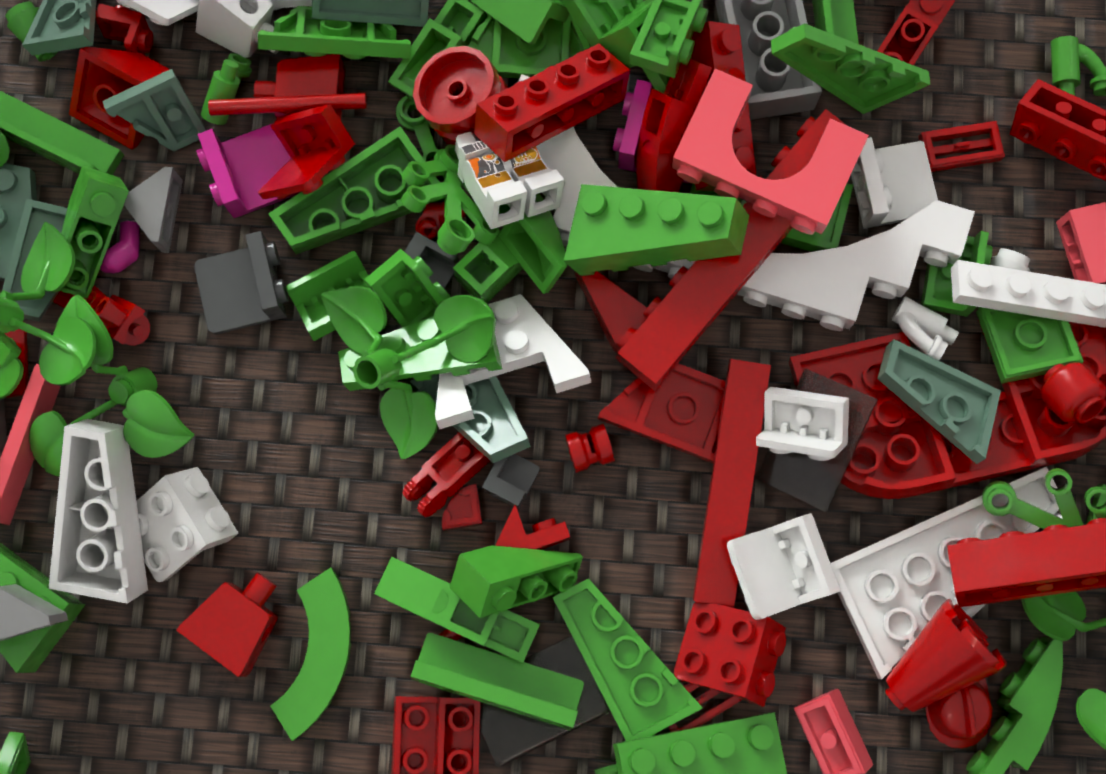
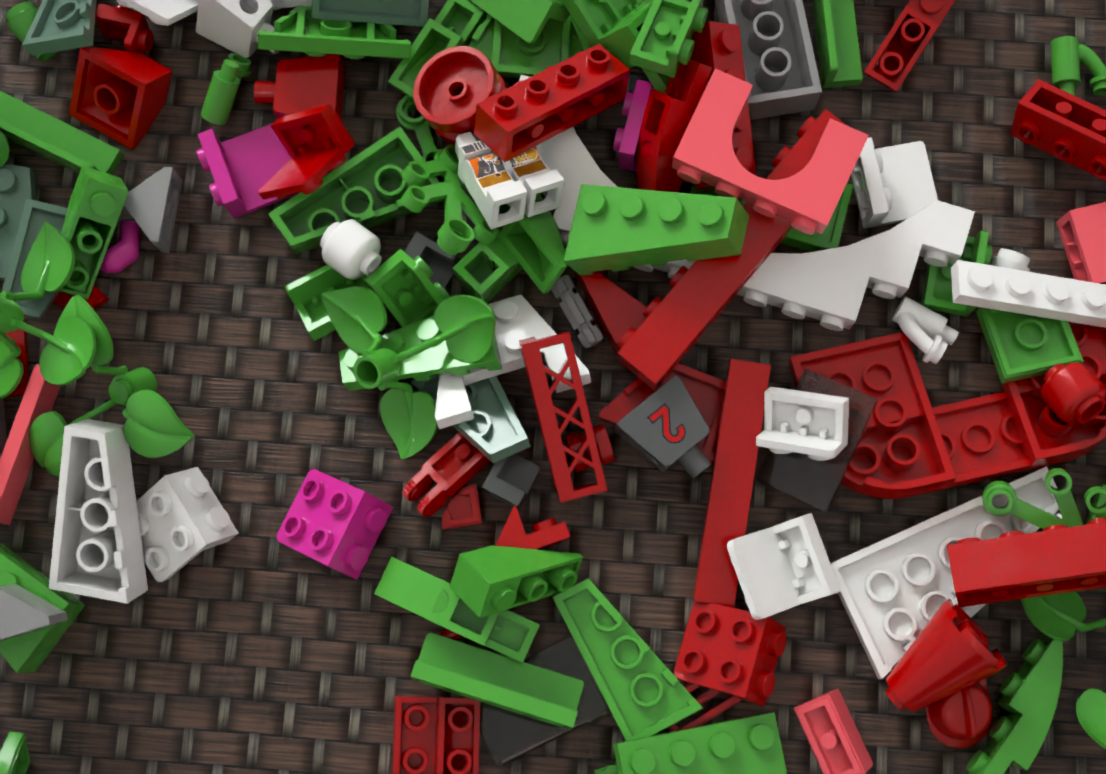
red hips [86,290,150,346] -> none
sand green wing [102,69,207,152] -> none
red torso [176,572,278,677] -> none
dark grey bracket [194,231,289,335] -> none
red bar [208,93,367,116] -> none
bright green tile [270,567,351,741] -> none
red arm [415,201,466,240] -> none
bright green wing [771,23,930,114] -> none
sand green wing [877,339,1001,464] -> none
red tile [918,121,1005,172] -> none
none -> dark pink bracket [276,469,393,580]
none -> white head [320,219,382,280]
none -> red fence [519,332,608,503]
none -> light grey axle [551,275,604,349]
none -> dark grey torso [614,375,712,479]

